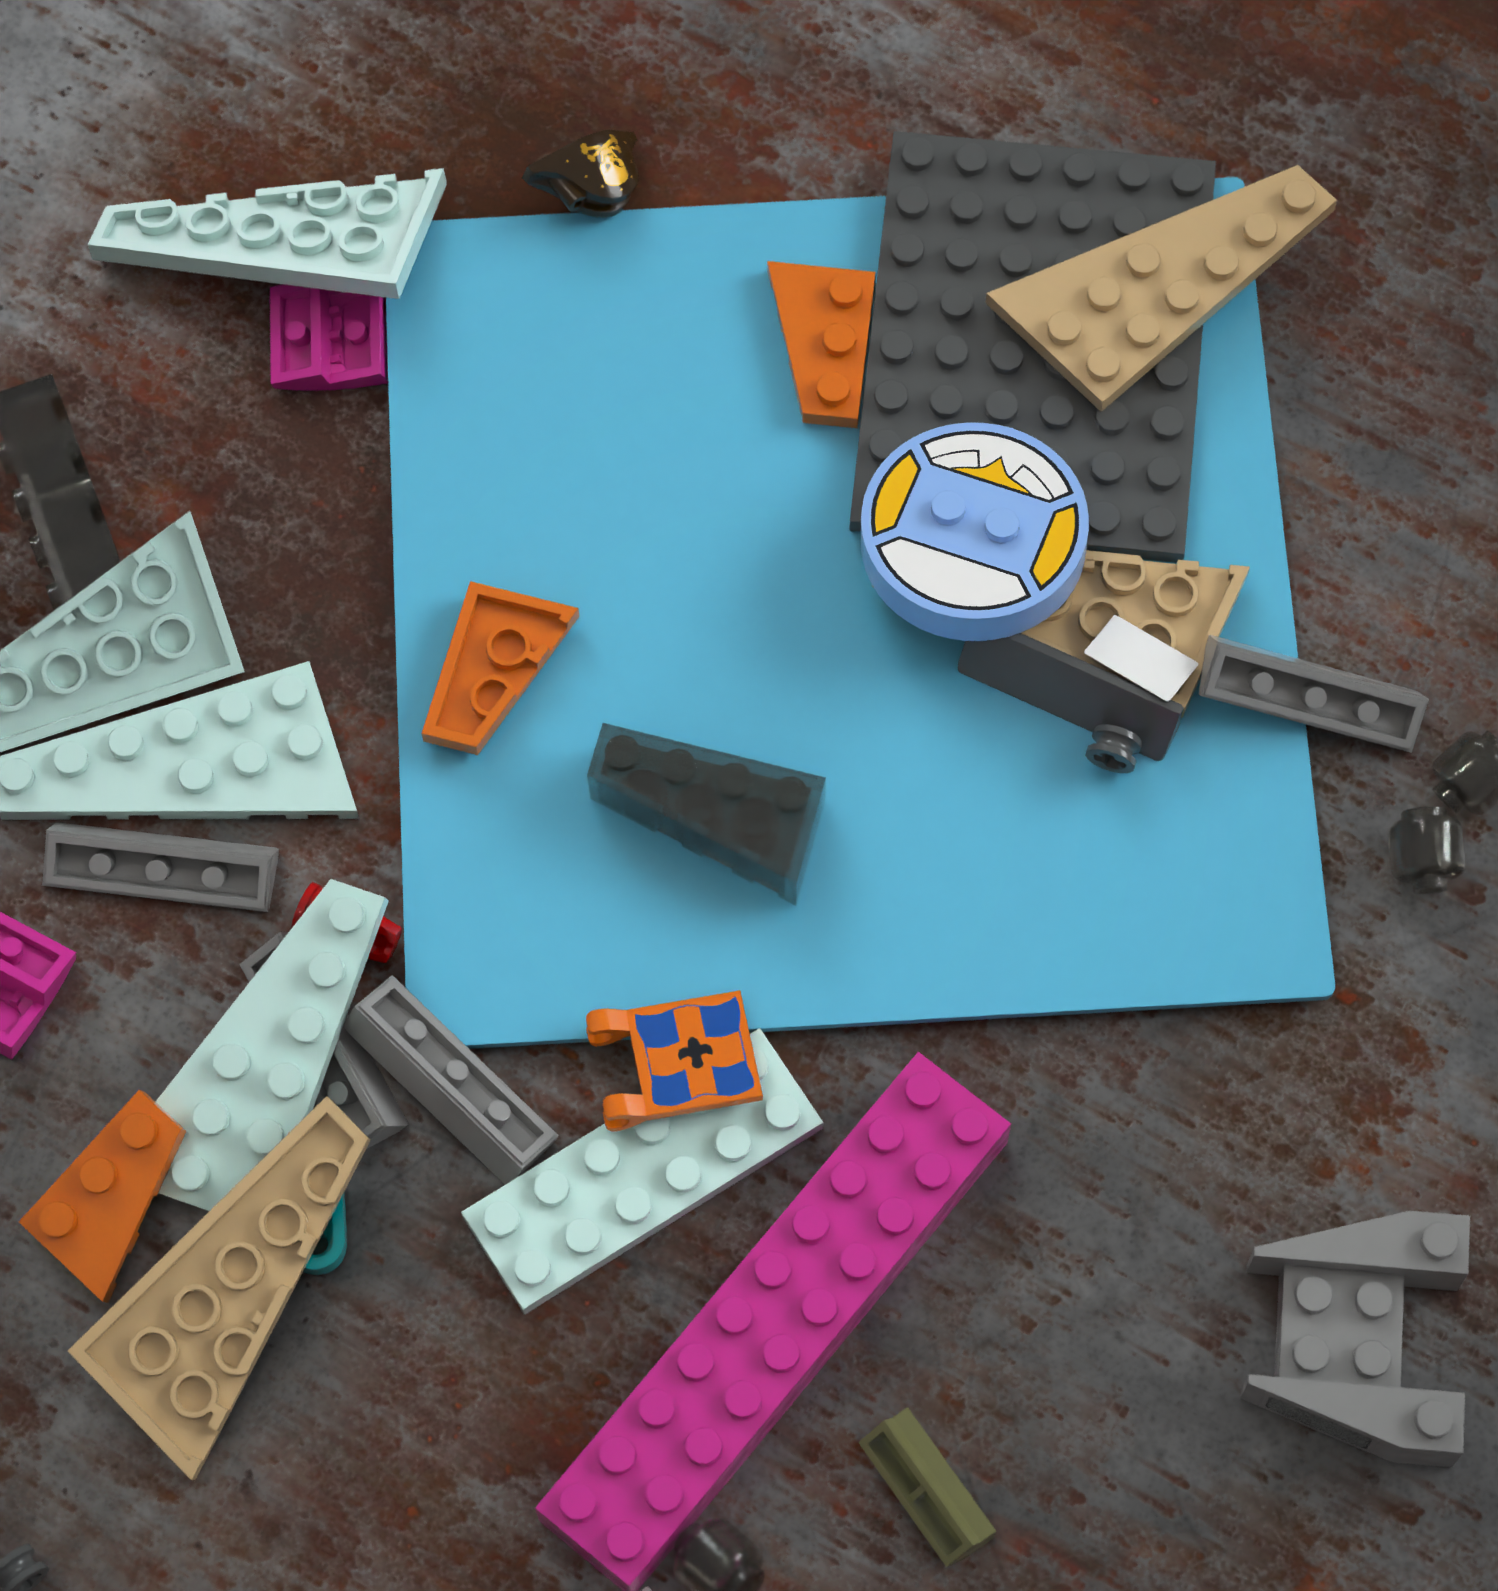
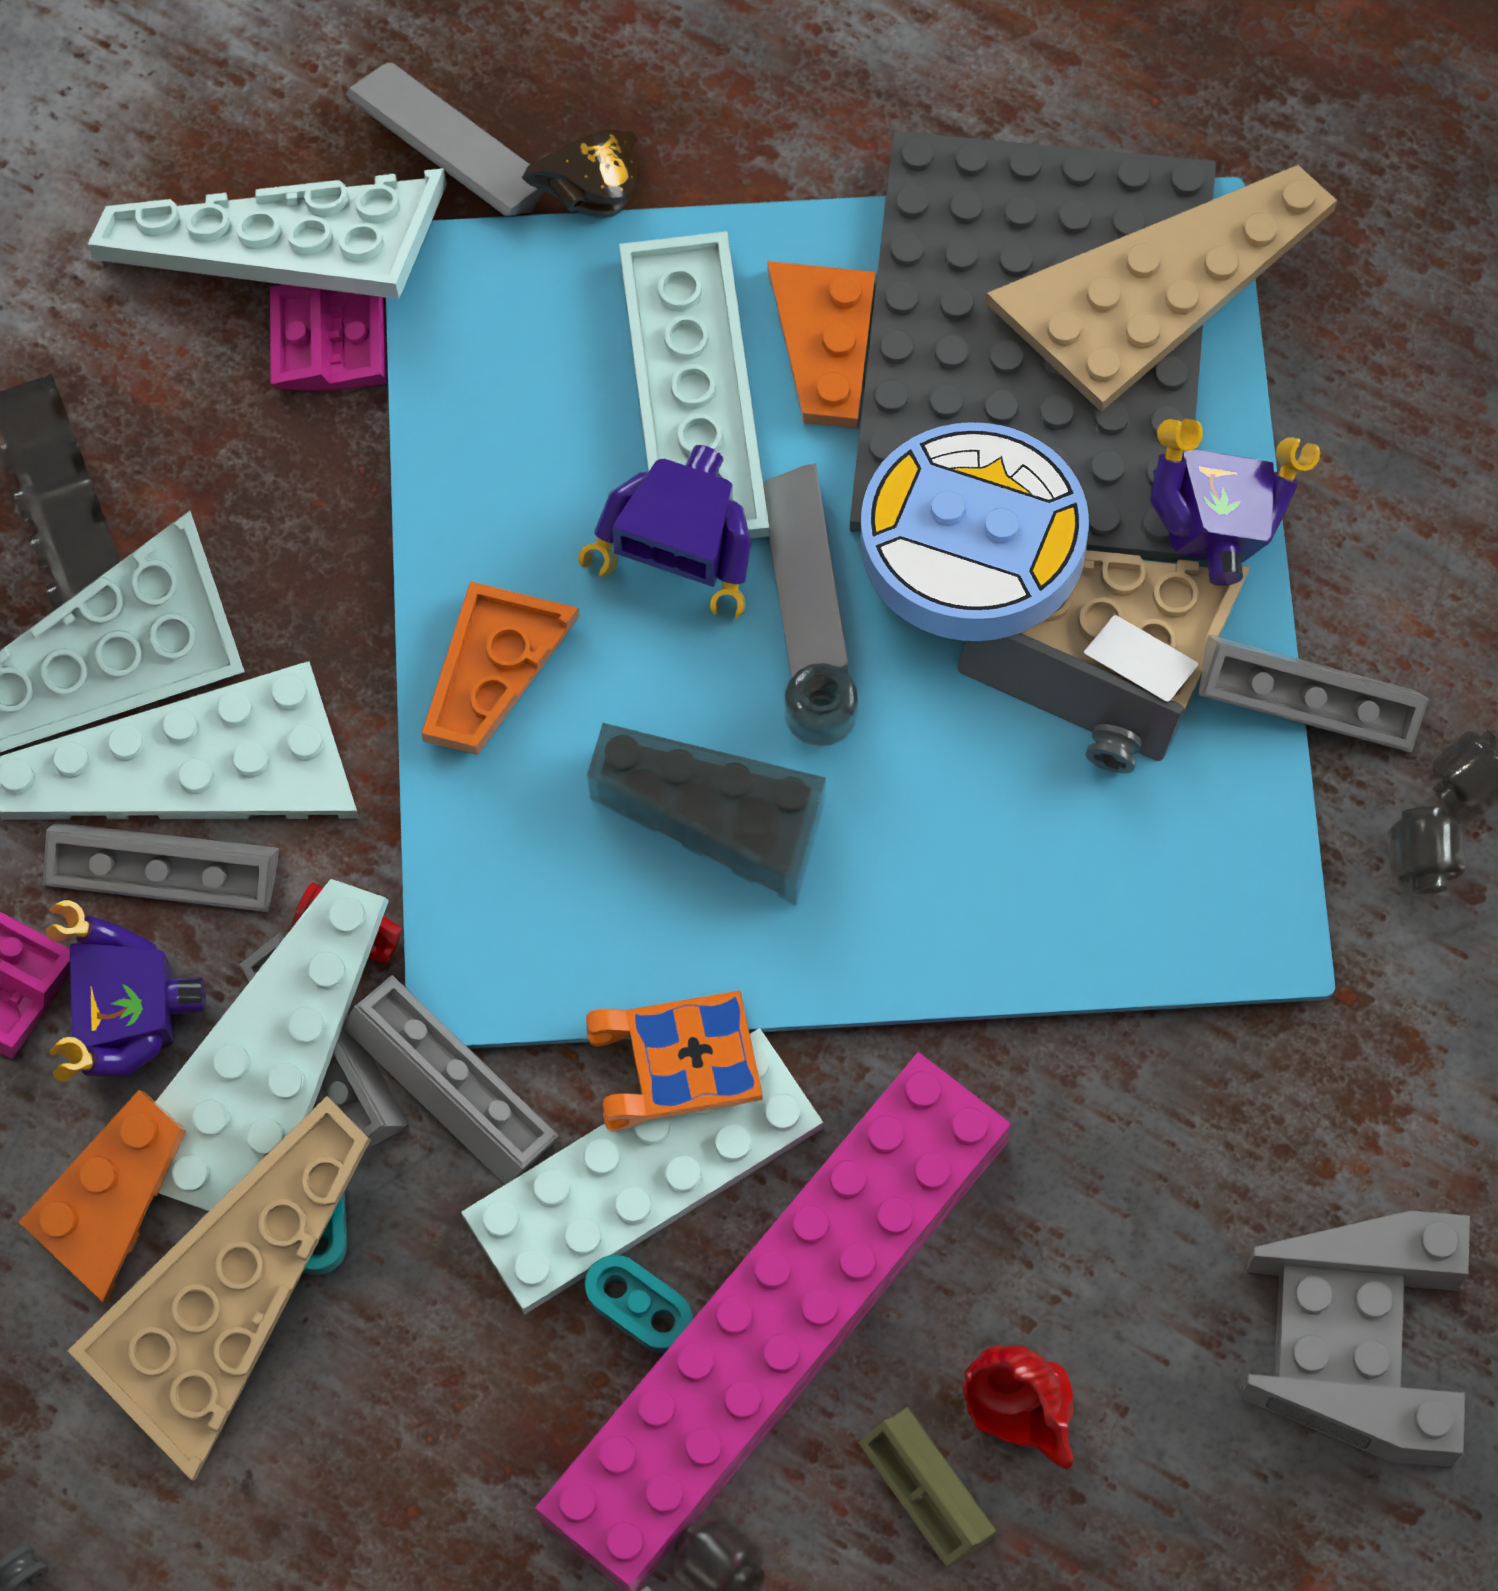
none -> dark purple torso [46,900,206,1082]
none -> light grey slope [346,63,544,216]
none -> dark purple torso [578,445,751,619]
none -> teal plate [585,1255,693,1353]
none -> light aqua plate [619,231,769,539]
none -> light grey slope [763,463,849,689]
none -> clear smoke head [784,663,858,747]
none -> red hair [962,1345,1074,1469]
none -> dark purple torso [1150,419,1320,586]

